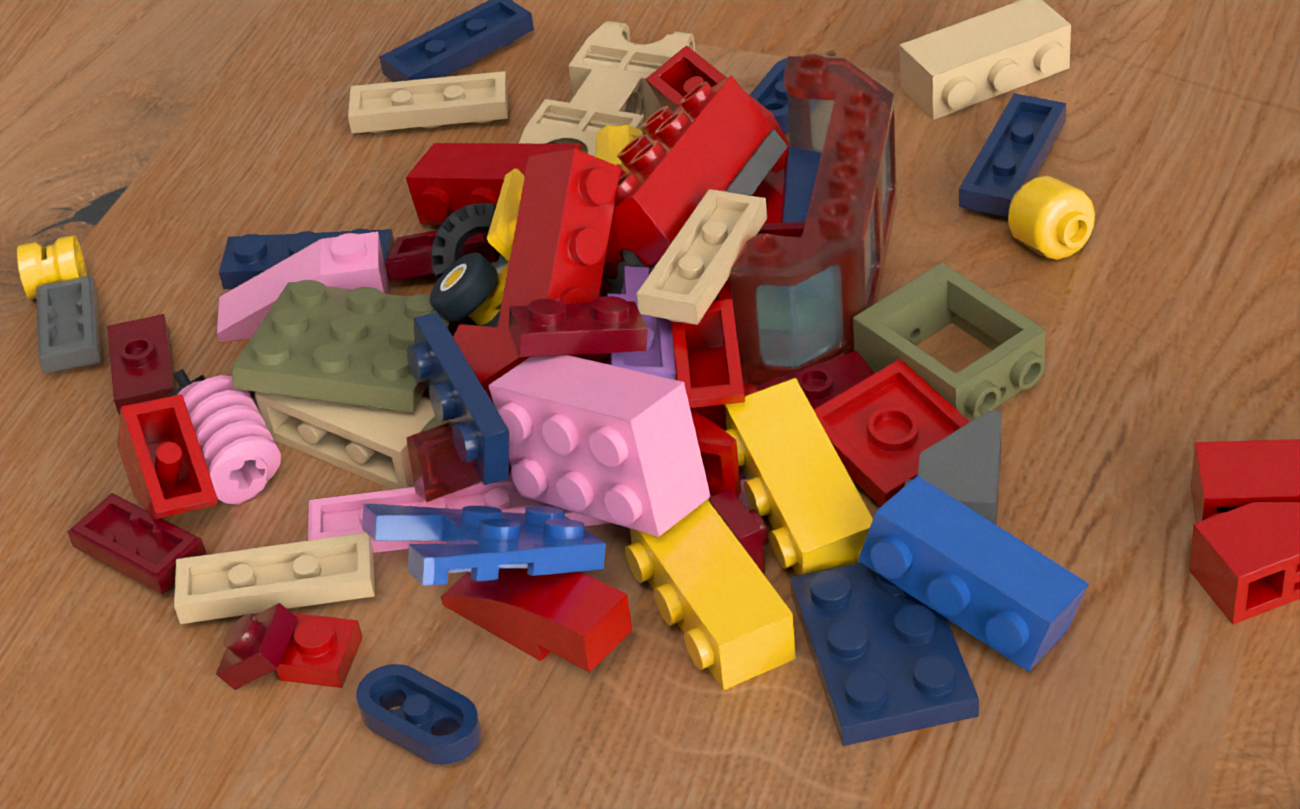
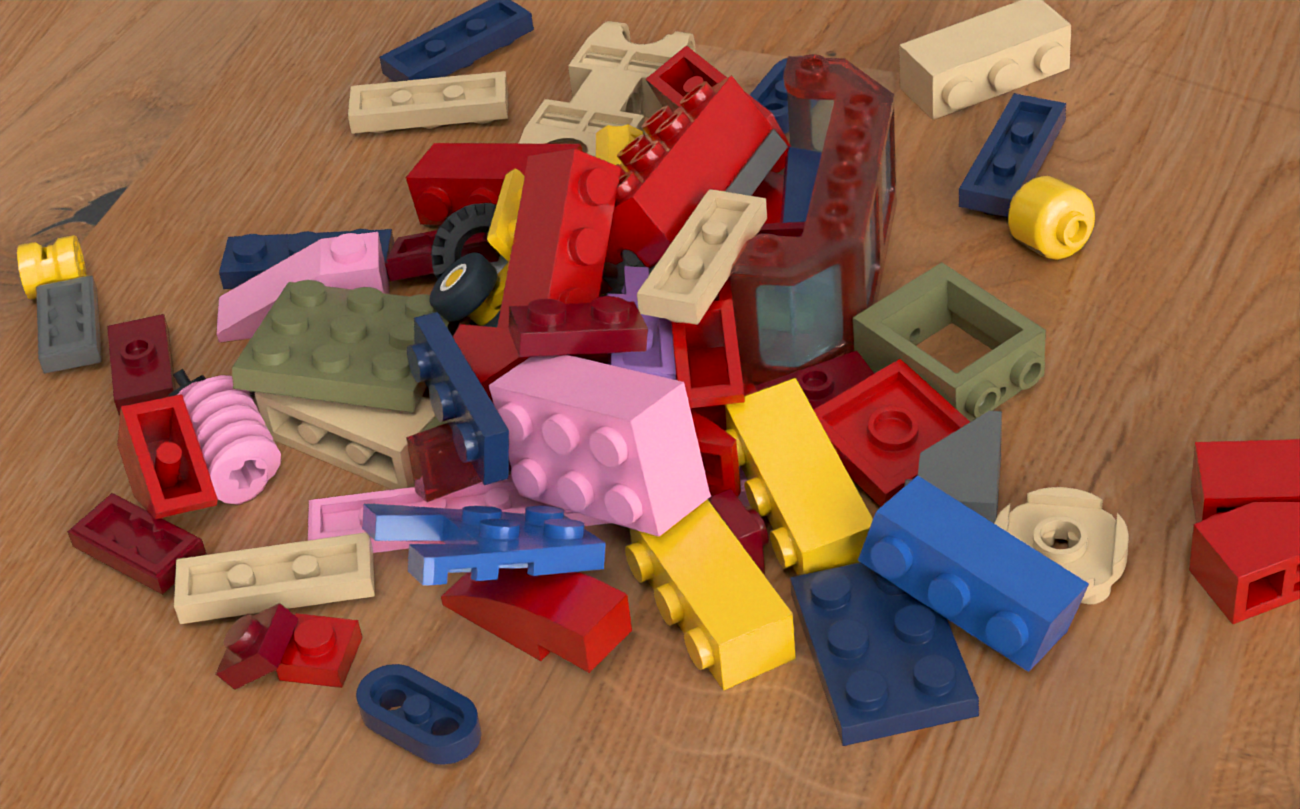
none -> tan plate [994,487,1129,604]

